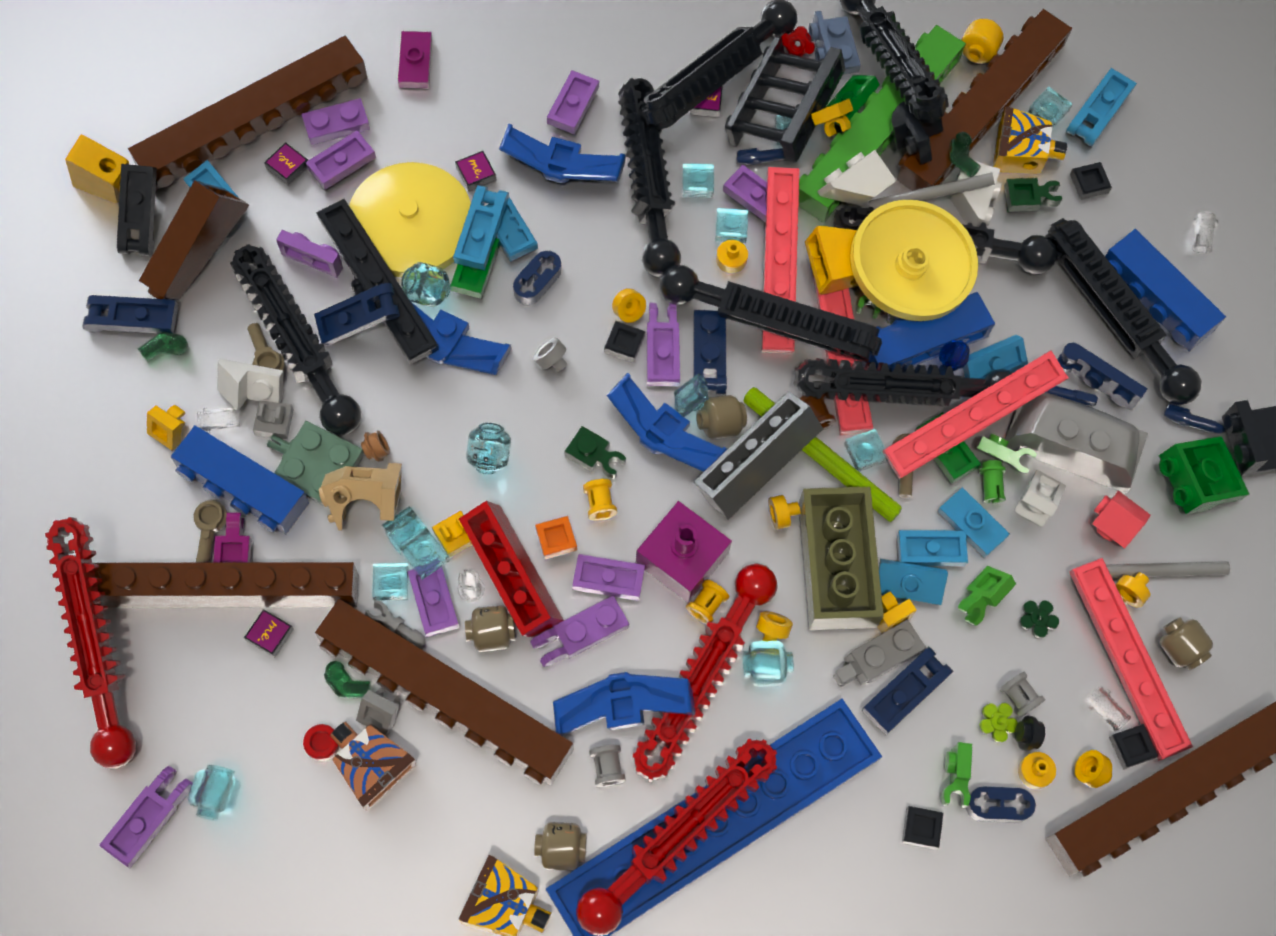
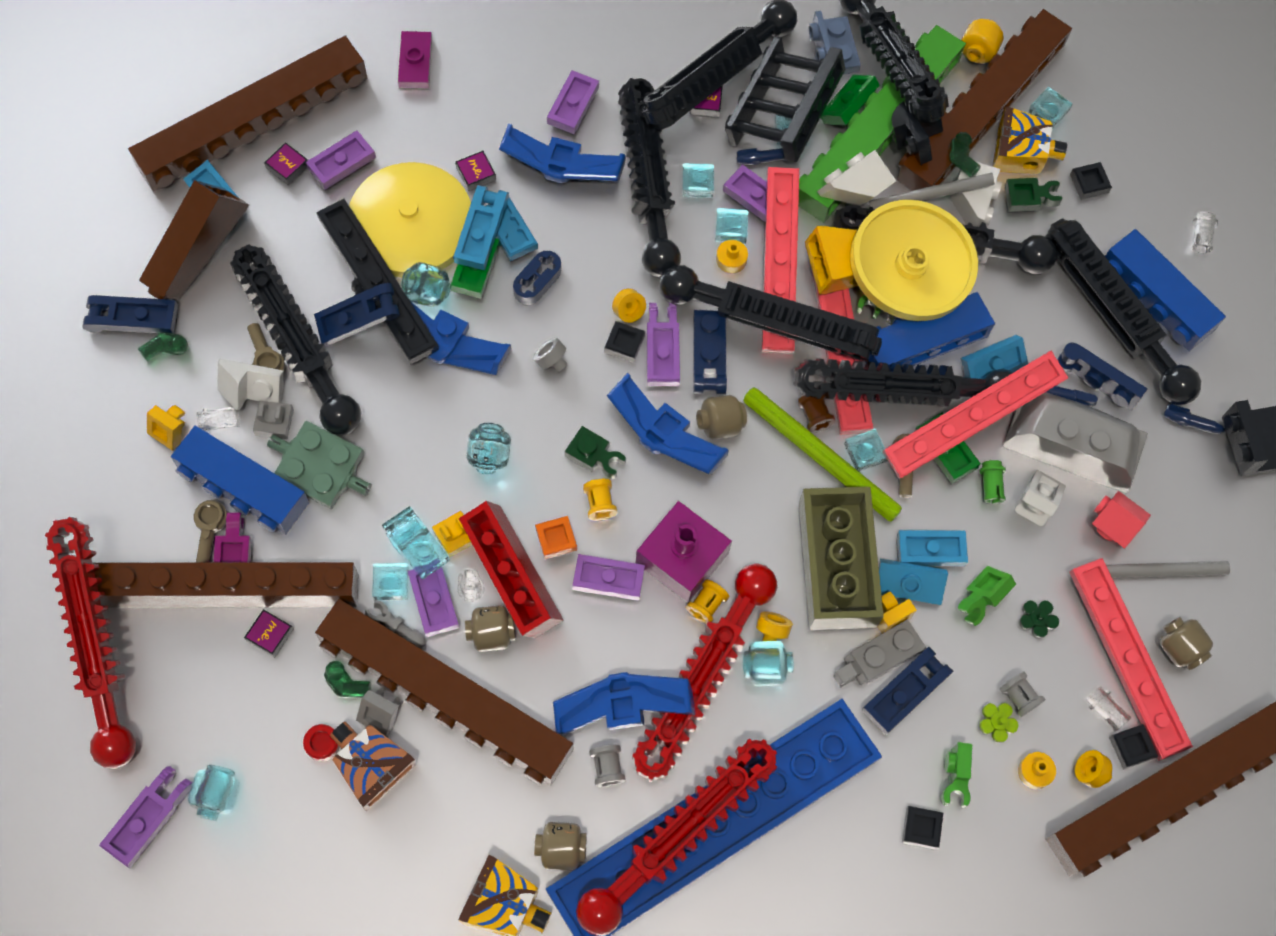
yellow torso [65,134,129,203] -> none
black plate [117,164,157,257] -> none
medium lavender plate [276,230,343,278] -> none
medium lavender plate [302,98,370,145] -> none
tan tile [319,463,402,531] -> none
medium nougat plate [361,430,390,462] -> none
medium lavender hinge [530,595,630,667] -> none
clear light blue plate [674,373,708,417] -> none
dark grey brick [694,391,823,520] -> none
yellow tile [768,495,801,530] -> none
red plate [781,26,815,56] -> none
yellow tile [811,99,853,137] -> none
dark azure plate [937,487,1010,558] -> none
clear blue plate [939,340,970,371] -> none
dark blue beam [966,786,1036,823] -> none
plate [976,433,1037,473] -> none
black plate [1014,715,1045,751] -> none
dark azure plate [1066,68,1137,147] -> none
yellow tile [1115,572,1151,608] -> none
green plate [1159,436,1250,514] -> none

